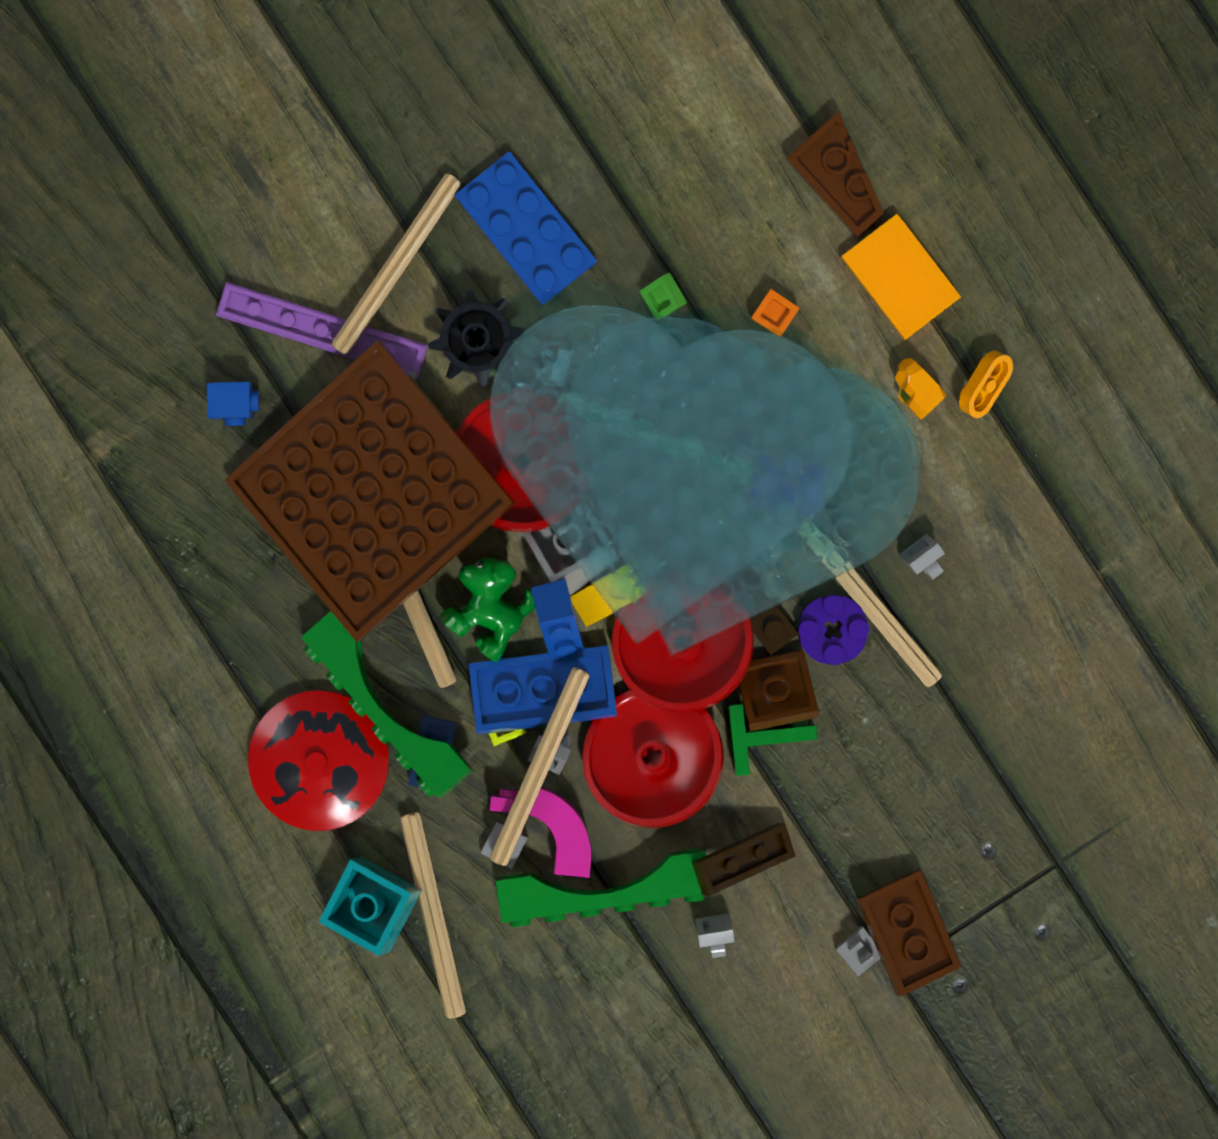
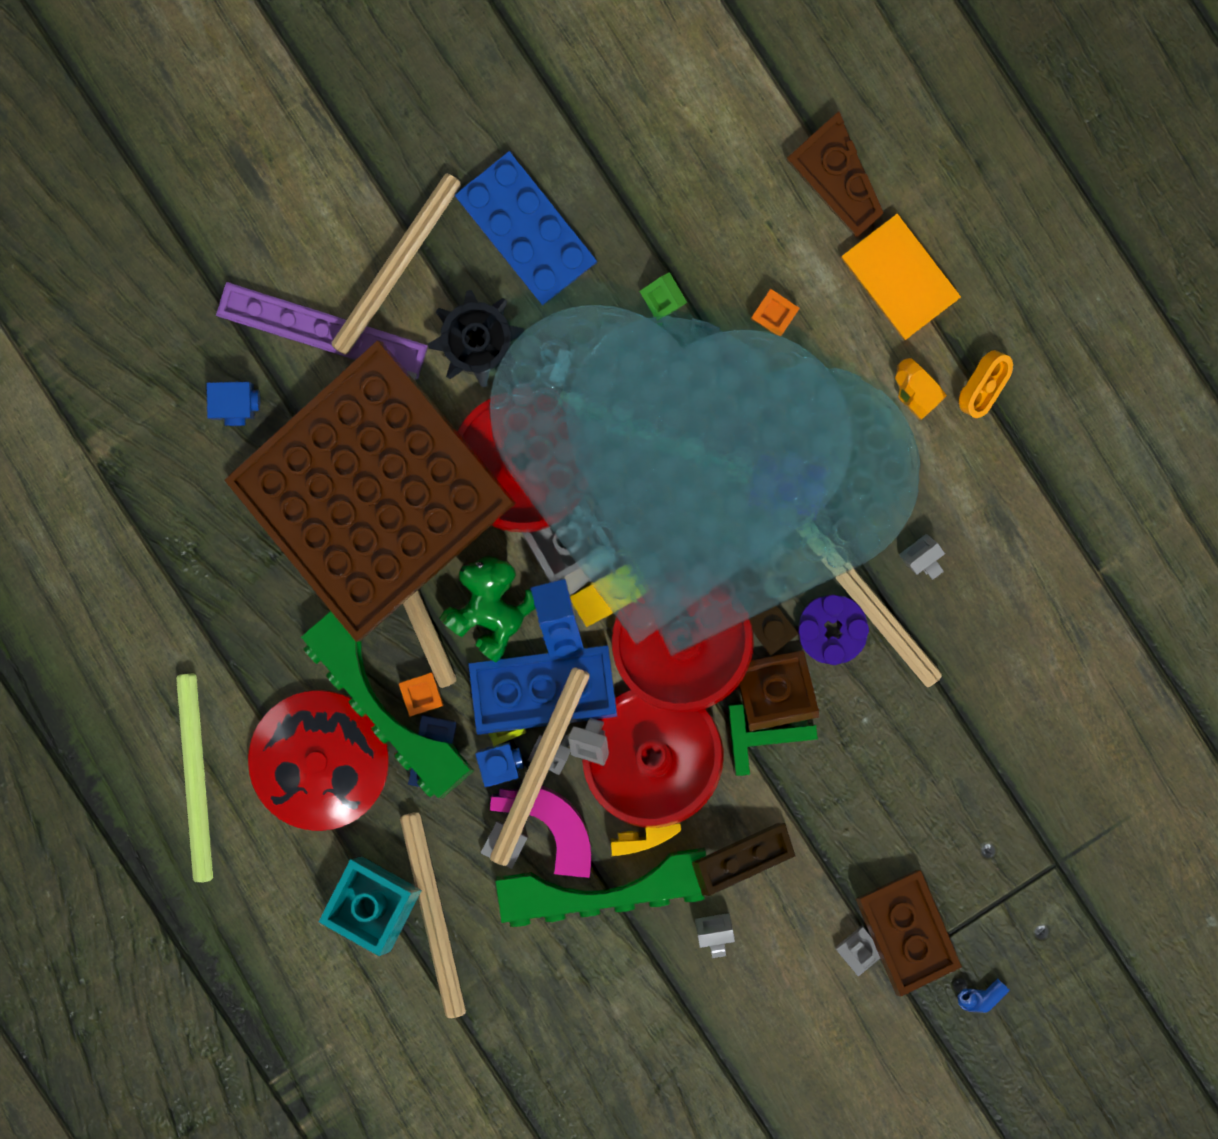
none -> yellowish green axle [176,673,213,882]
none -> orange plate [399,672,444,717]
none -> blue brick [475,741,524,788]
none -> light grey tile [568,718,609,765]
none -> yellow slope [611,822,681,856]
none -> blue arm [957,978,1010,1013]

